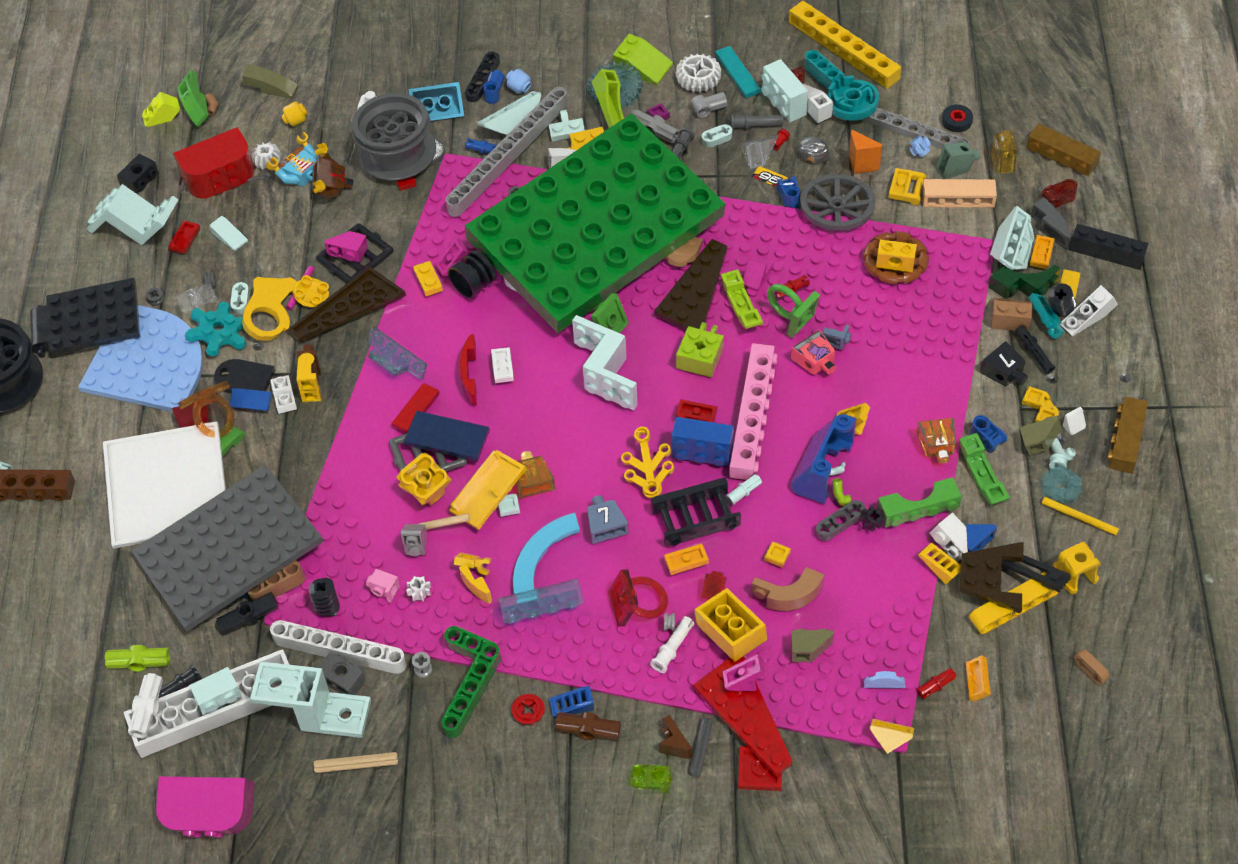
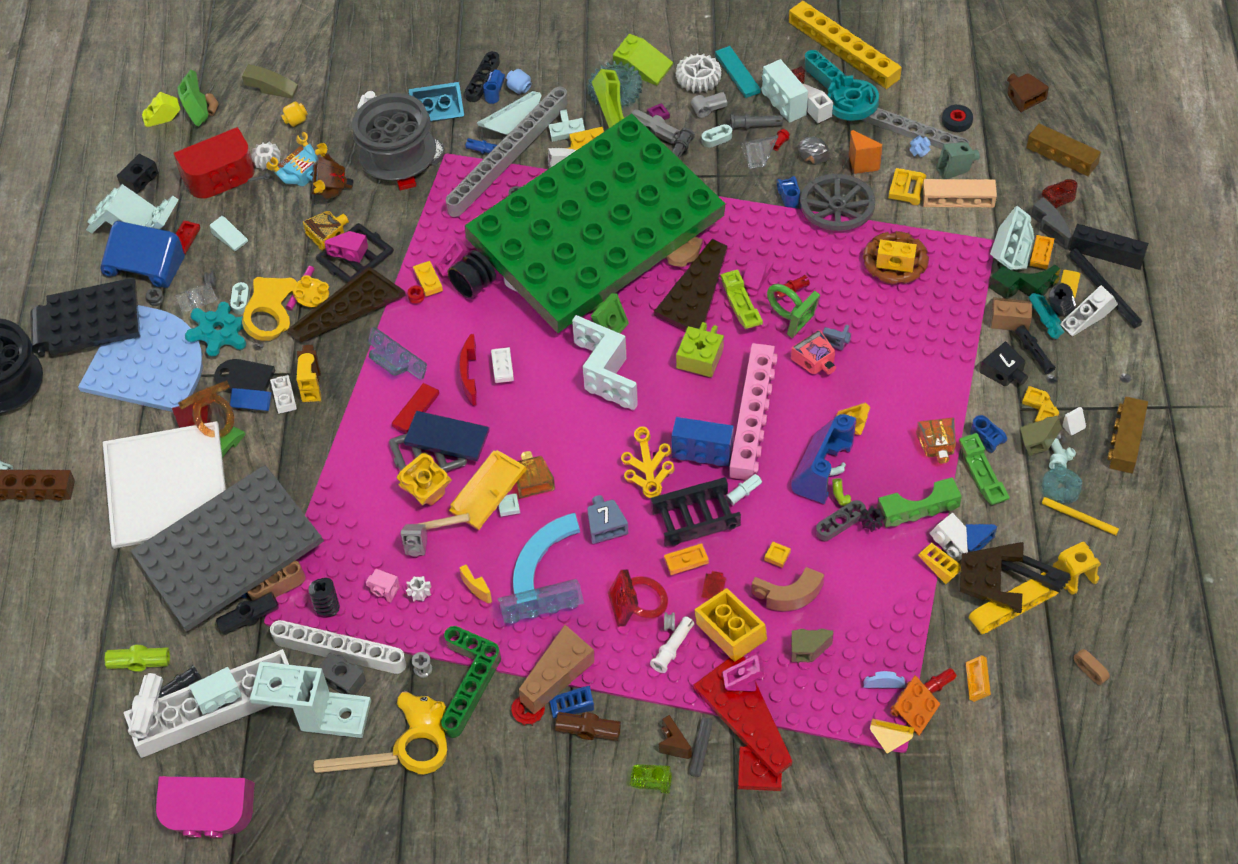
yellow plate [454,552,492,575] -> none
red wing [676,399,718,422] -> none
sticker [752,166,788,187] -> none
clear yellow torso [990,130,1017,174] -> none
none -> blue windscreen [100,221,185,288]
none -> torso [303,211,349,251]
none -> yellow animal [393,691,447,774]
none -> red bush [407,285,425,304]
none -> medium nougat wedge [519,625,594,714]
none -> orange hinge [890,675,940,736]
none -> reddish brown torso [1007,73,1049,112]
none -> black axle [1069,248,1142,328]

